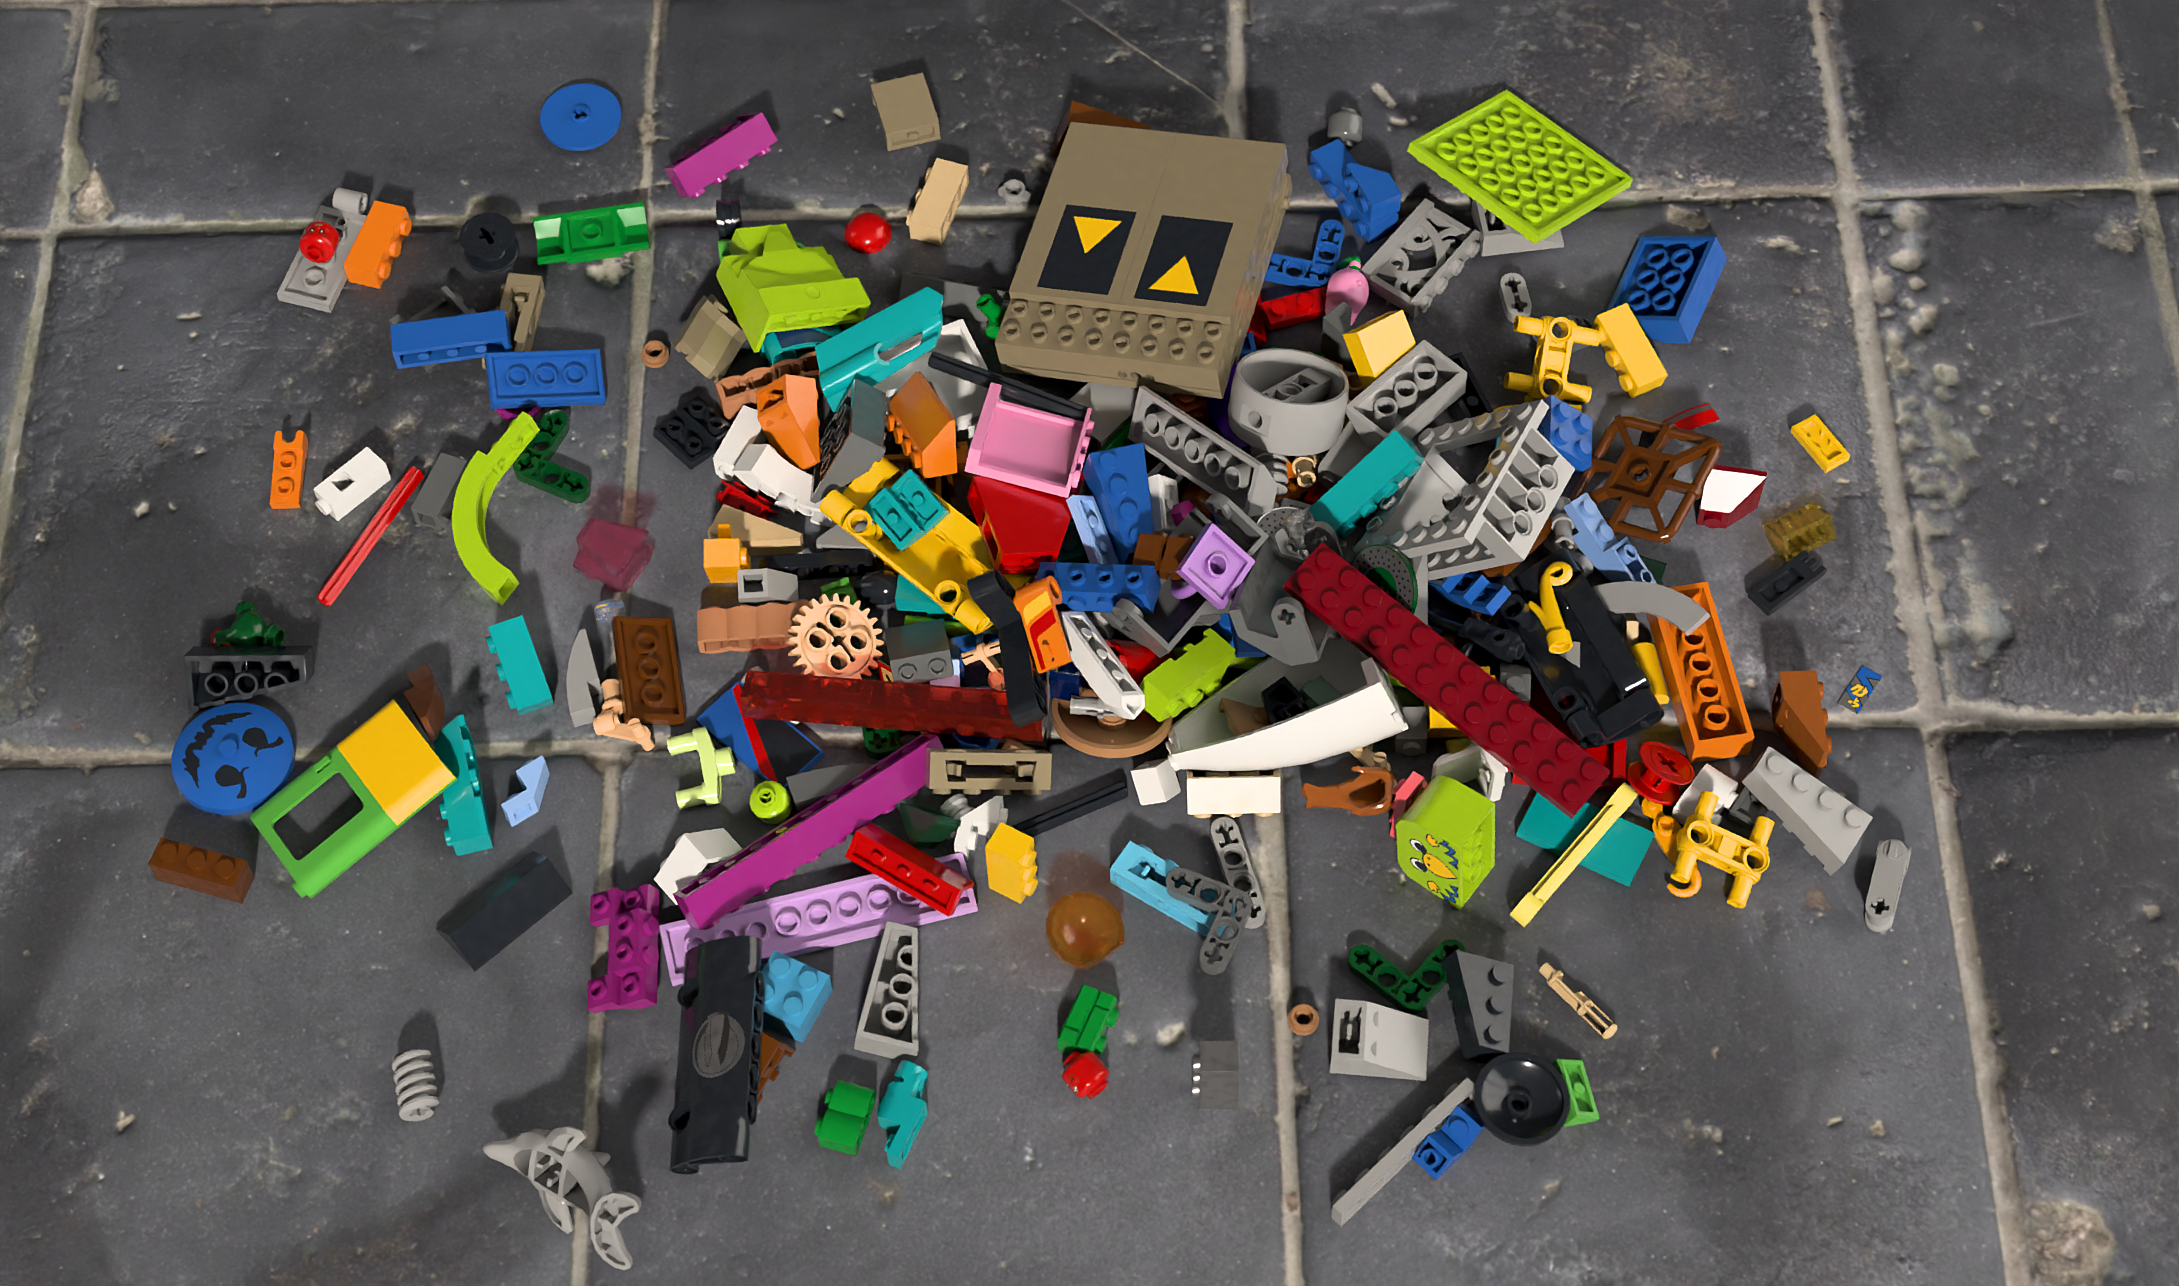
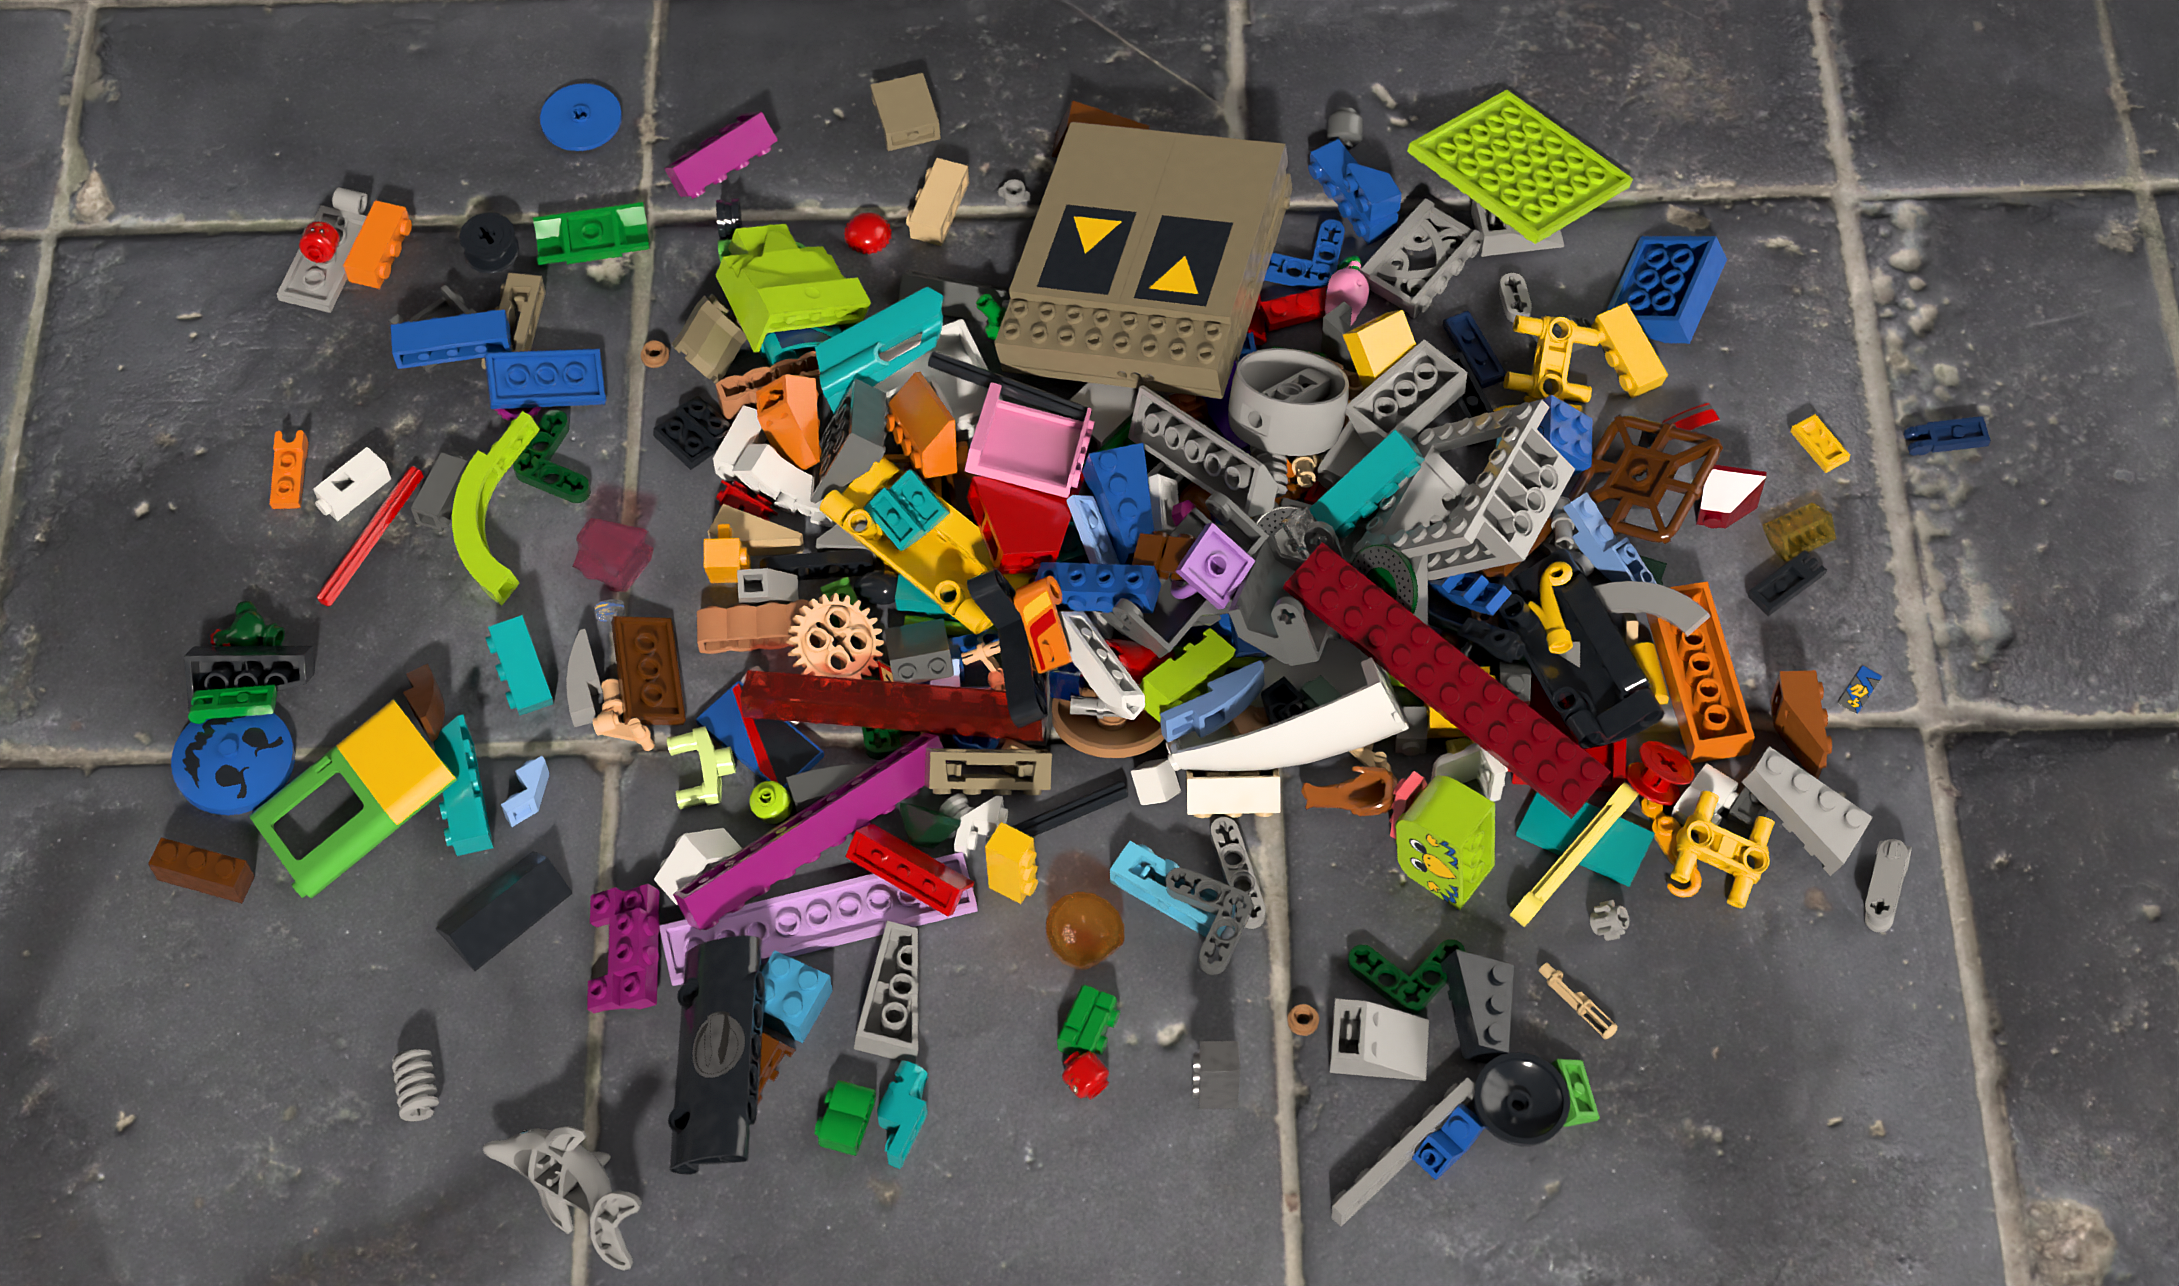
none -> green plate [188,685,277,724]
none -> medium blue slope [1160,660,1265,742]
none -> dark blue tile [1442,310,1506,389]
none -> light grey gear [1590,900,1629,941]
none -> dark blue hinge [1903,416,1991,456]

